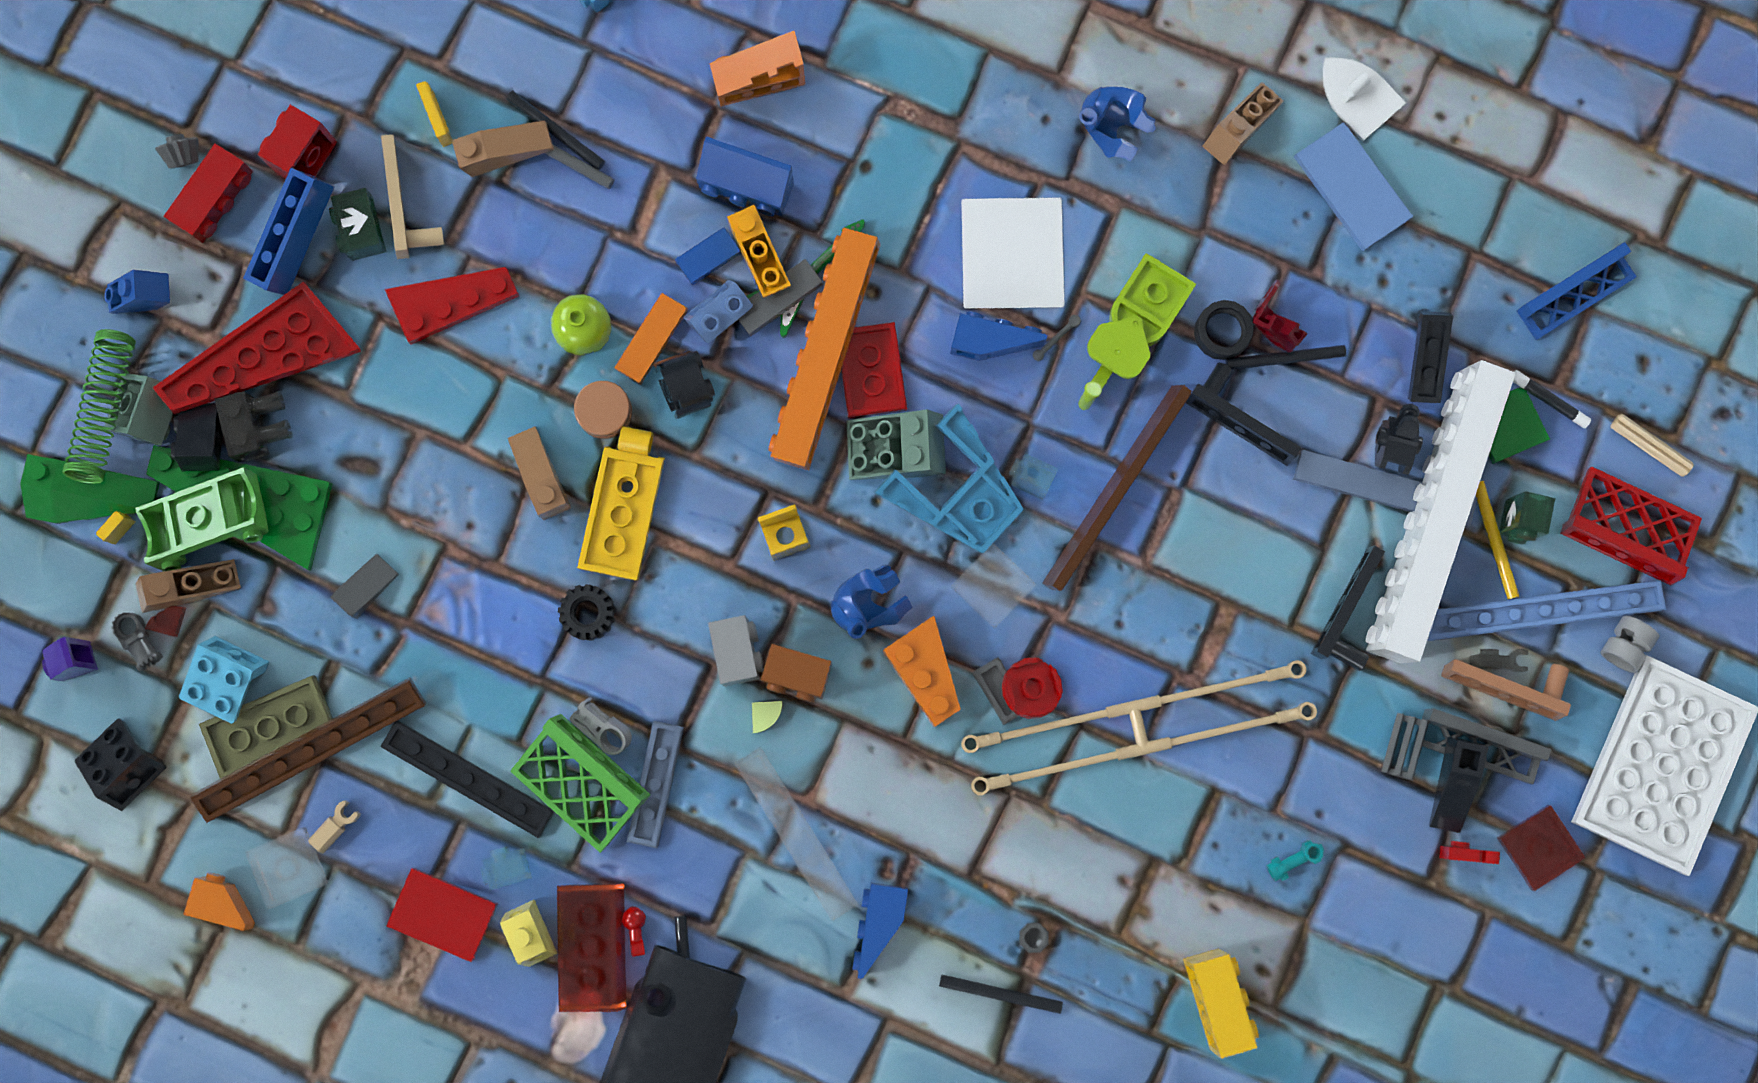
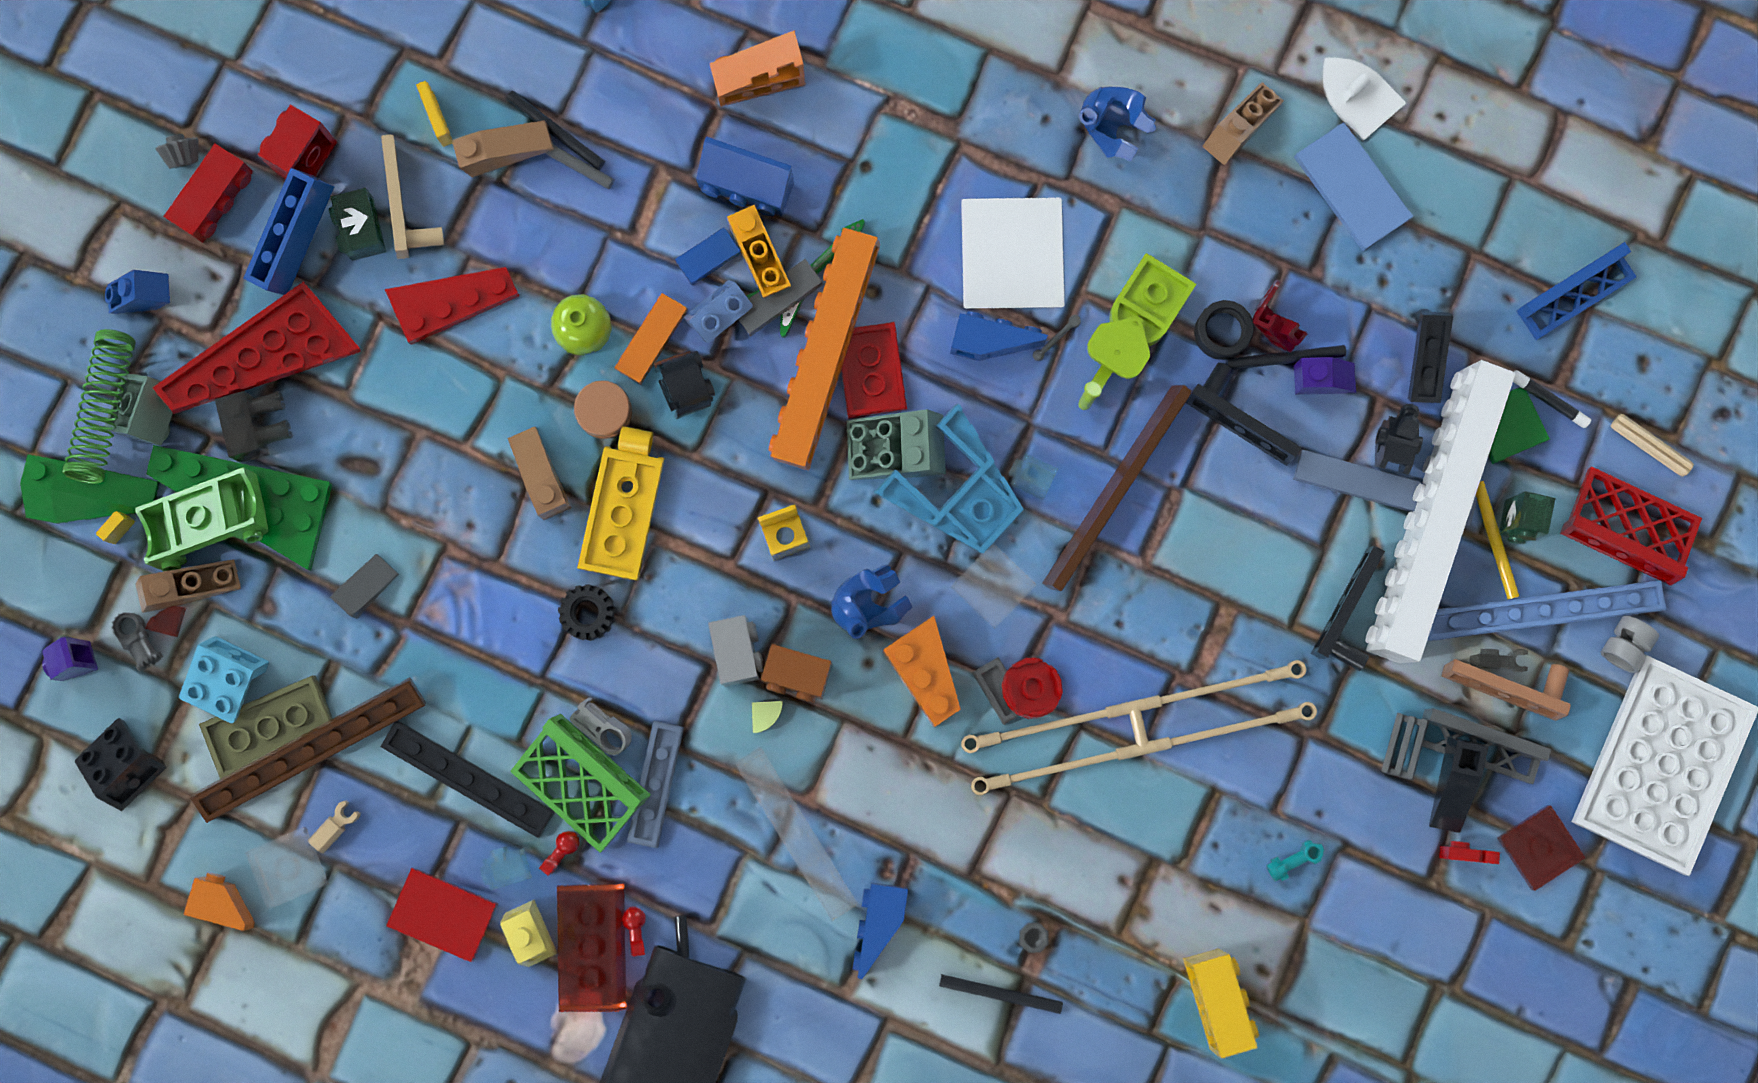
black brick [171,403,224,472] -> none
none -> red arm [539,831,580,876]
none -> dark purple slope [1294,357,1356,395]

